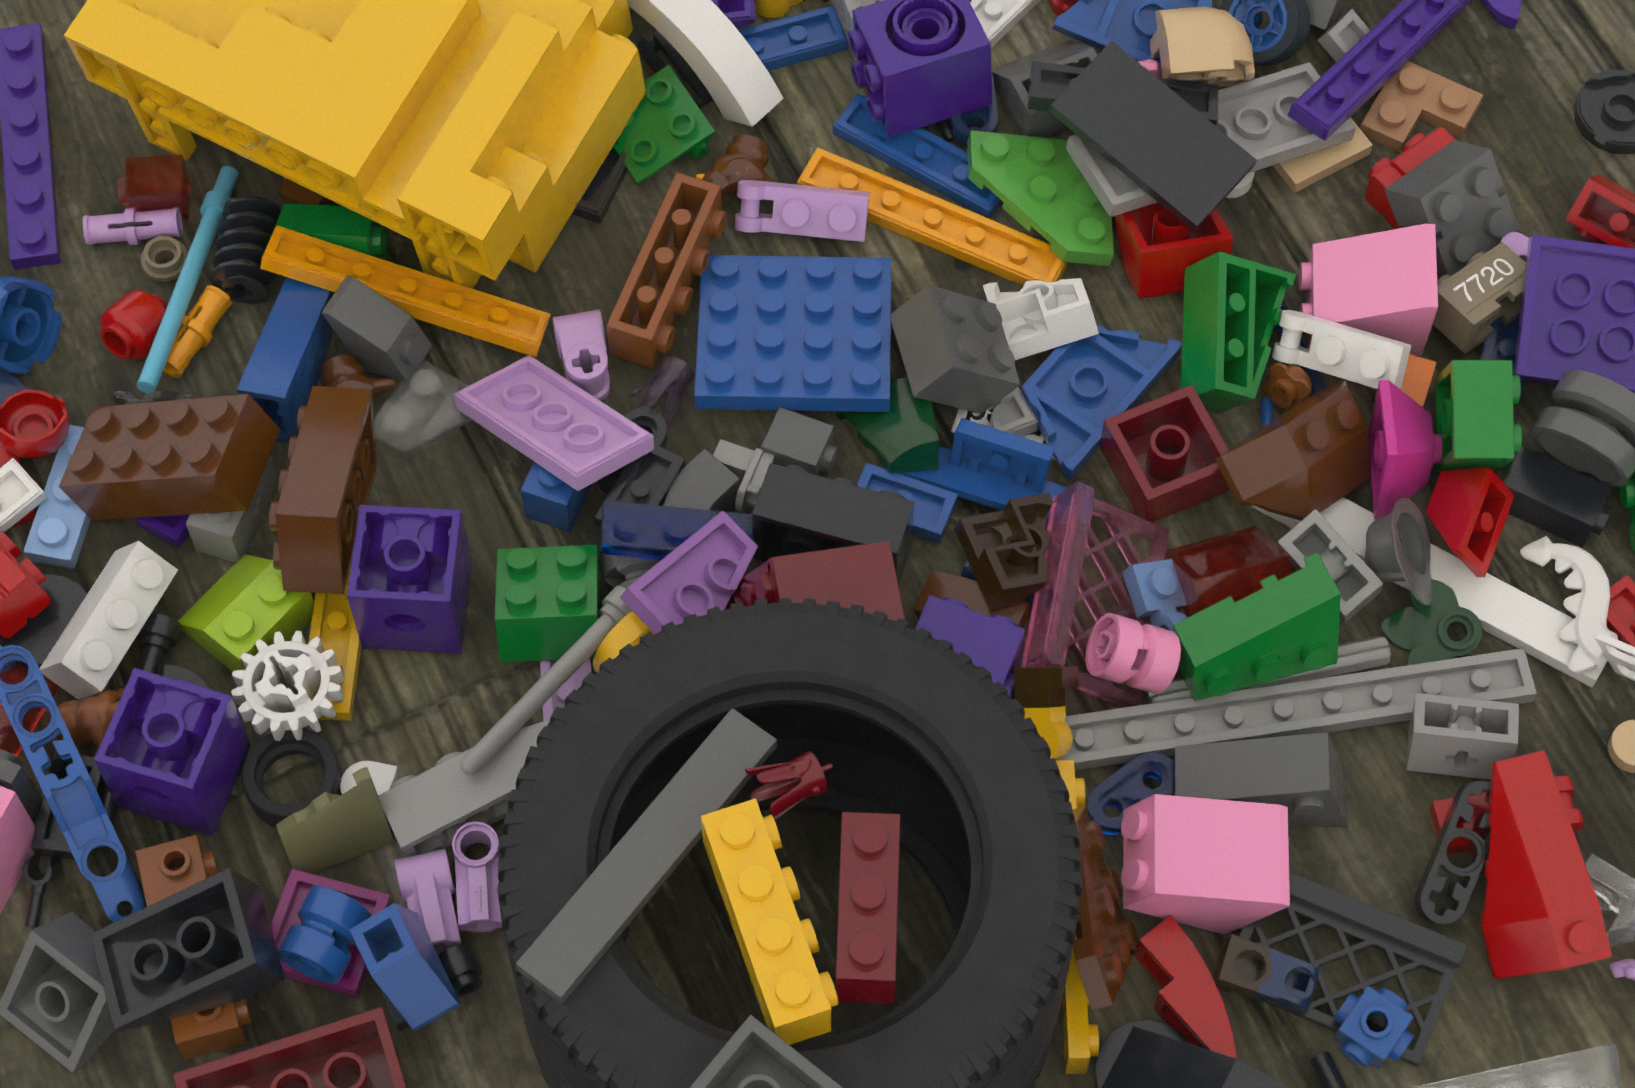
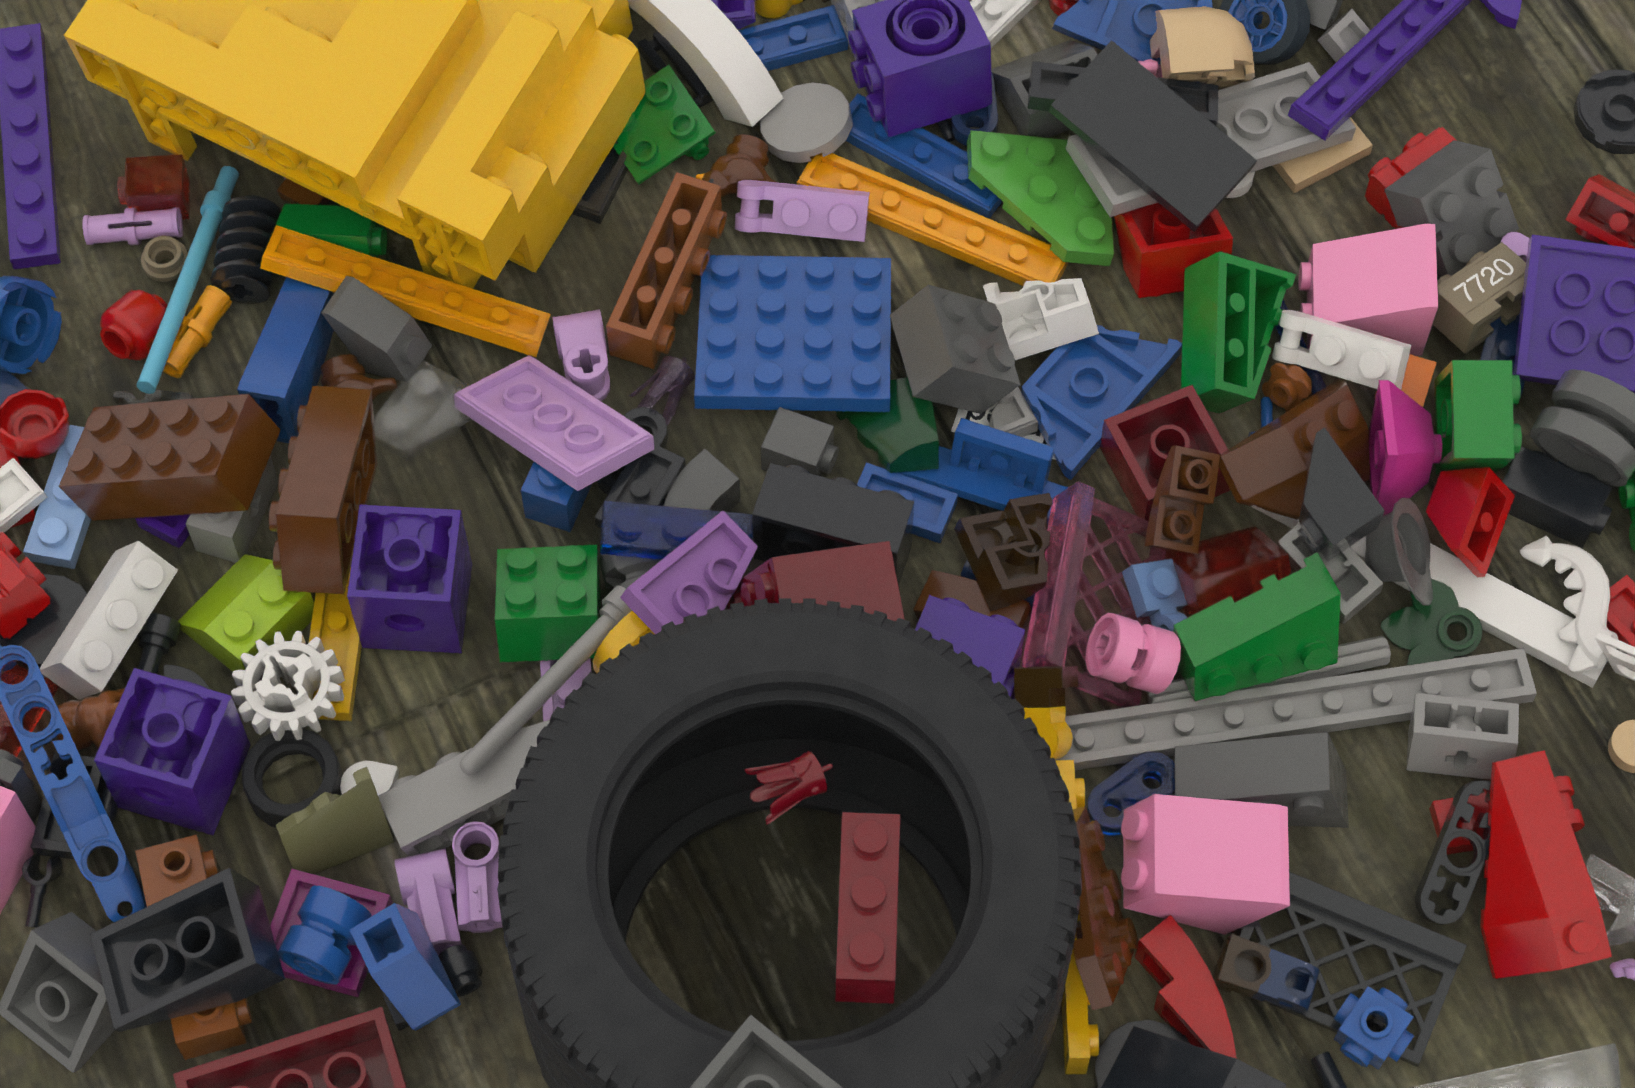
dark grey tile [516,708,777,1004] -> none
yellow brick [701,799,838,1045] -> none
light grey piece [713,439,775,514] -> none
medium nougat plate [1360,61,1483,153] -> none
none -> light grey tile [760,82,853,163]
none -> reddish brown slope [1144,445,1220,555]
none -> black slope [1297,427,1385,562]

